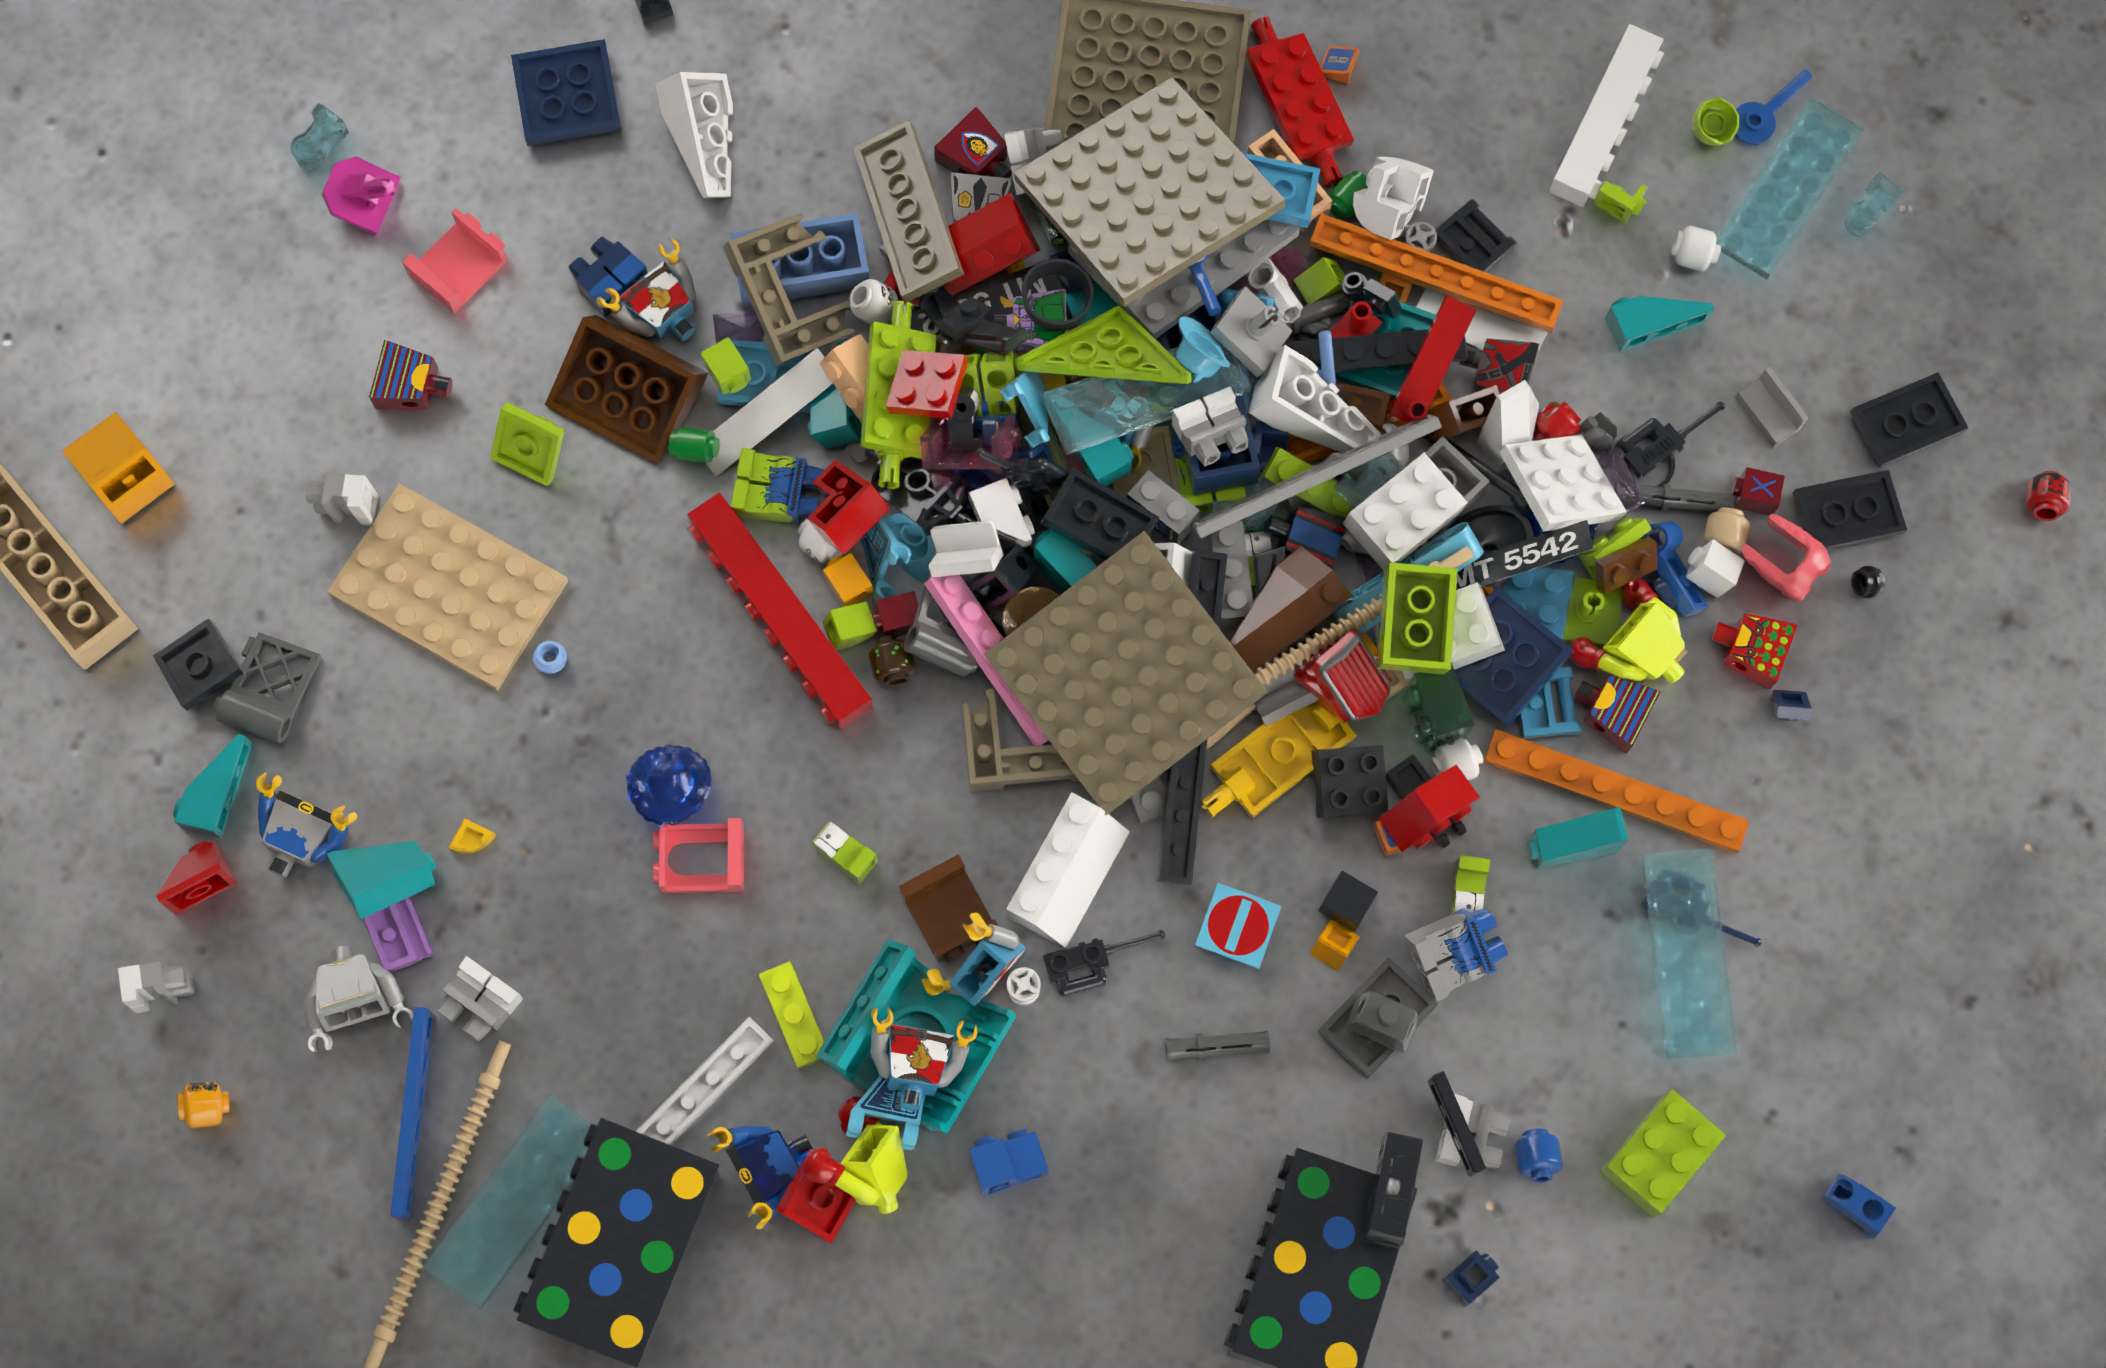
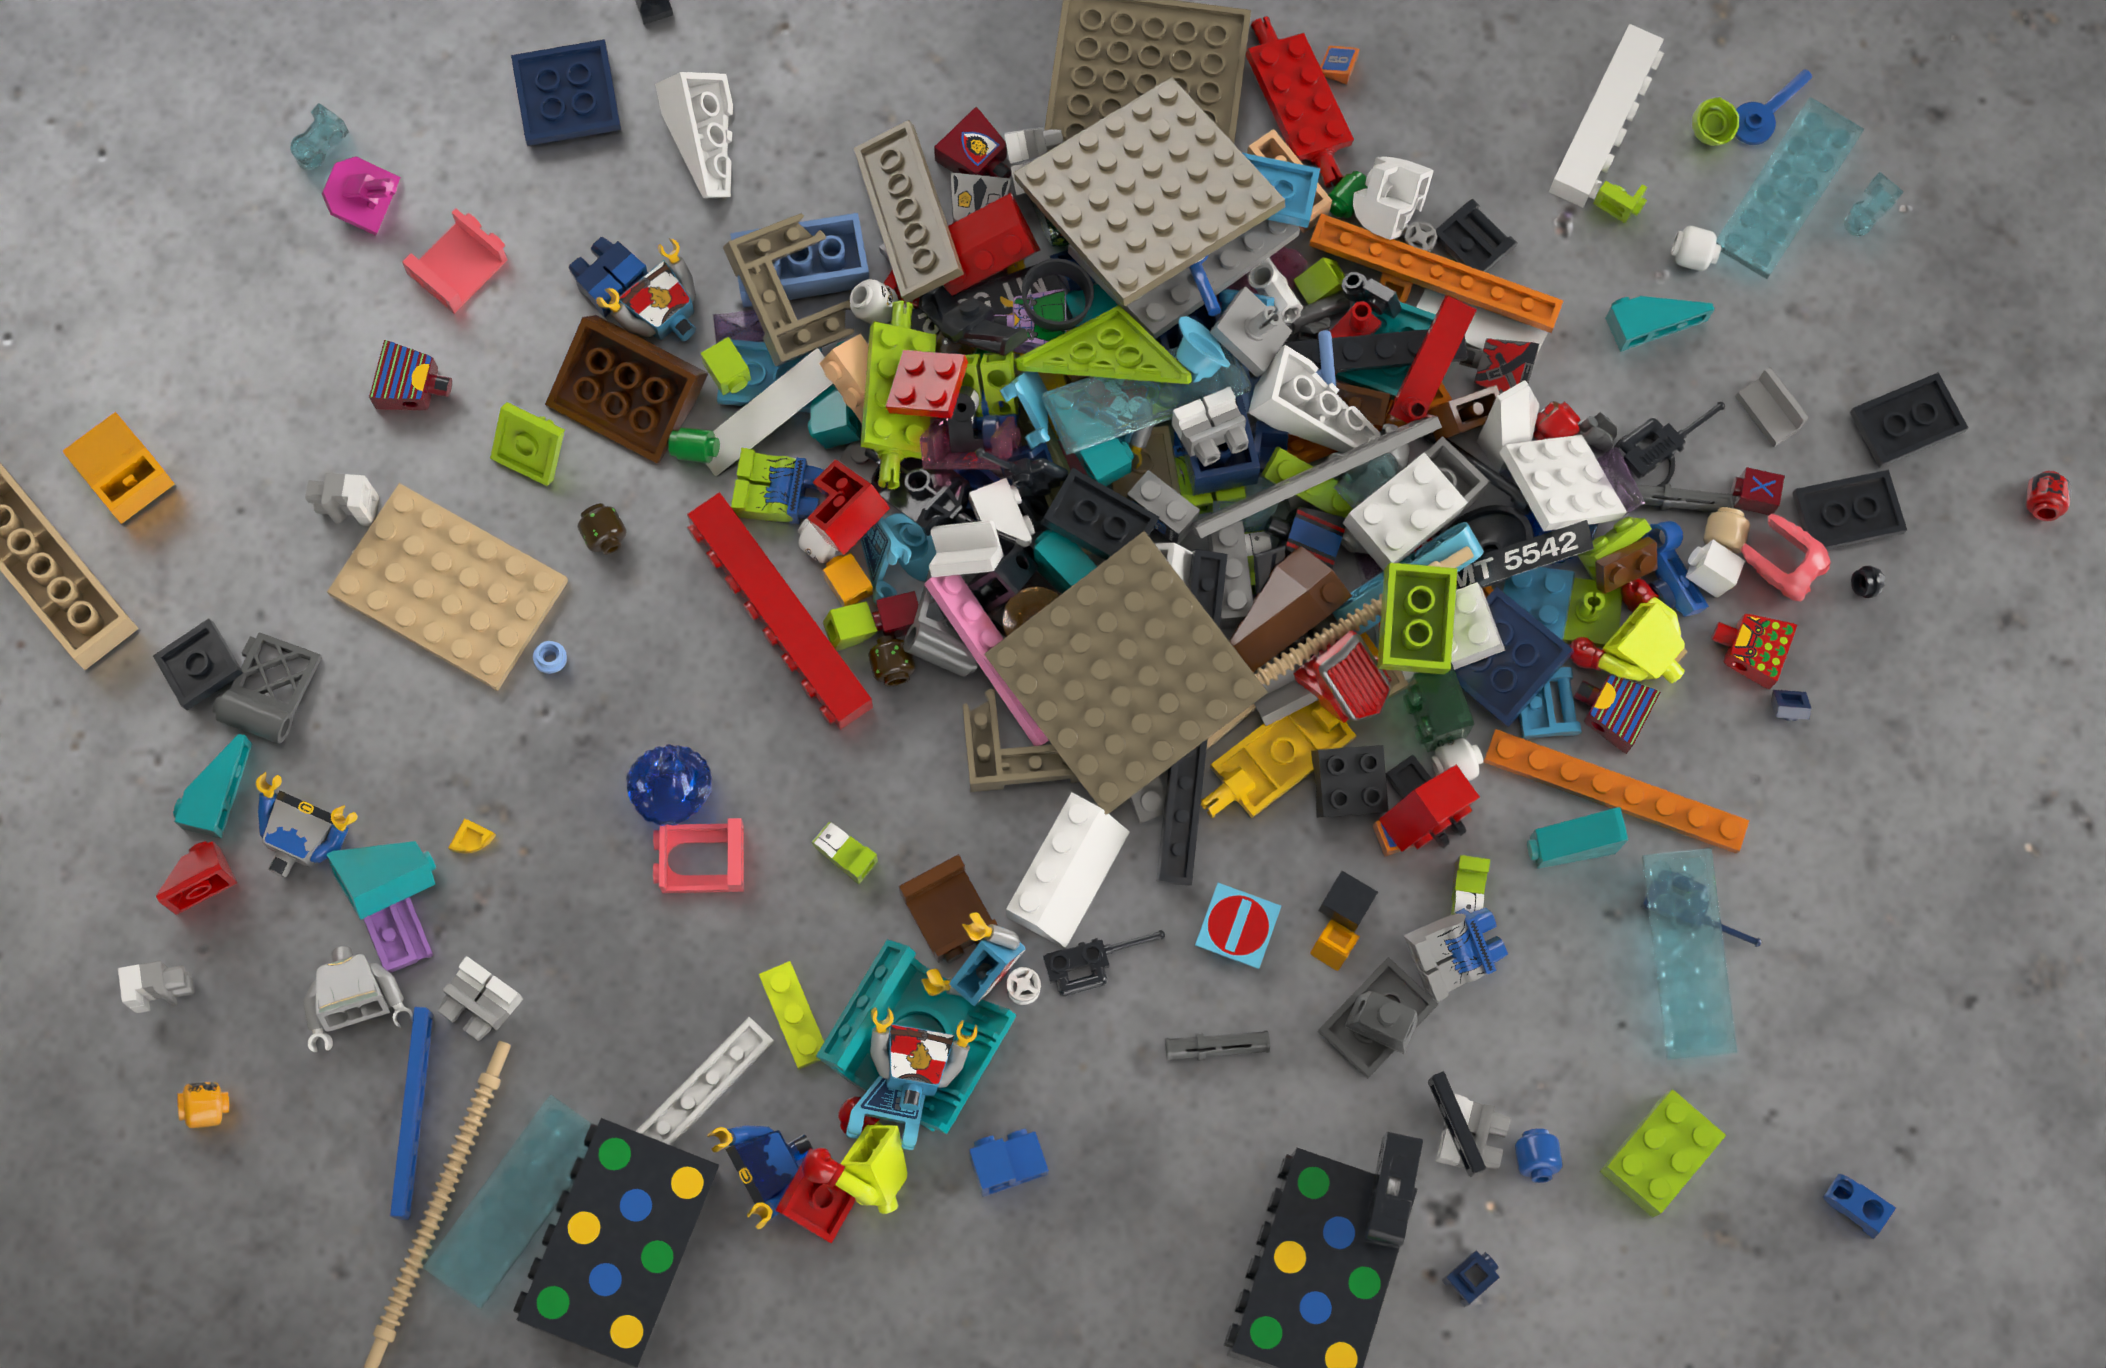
none -> dark brown head [577,503,627,555]

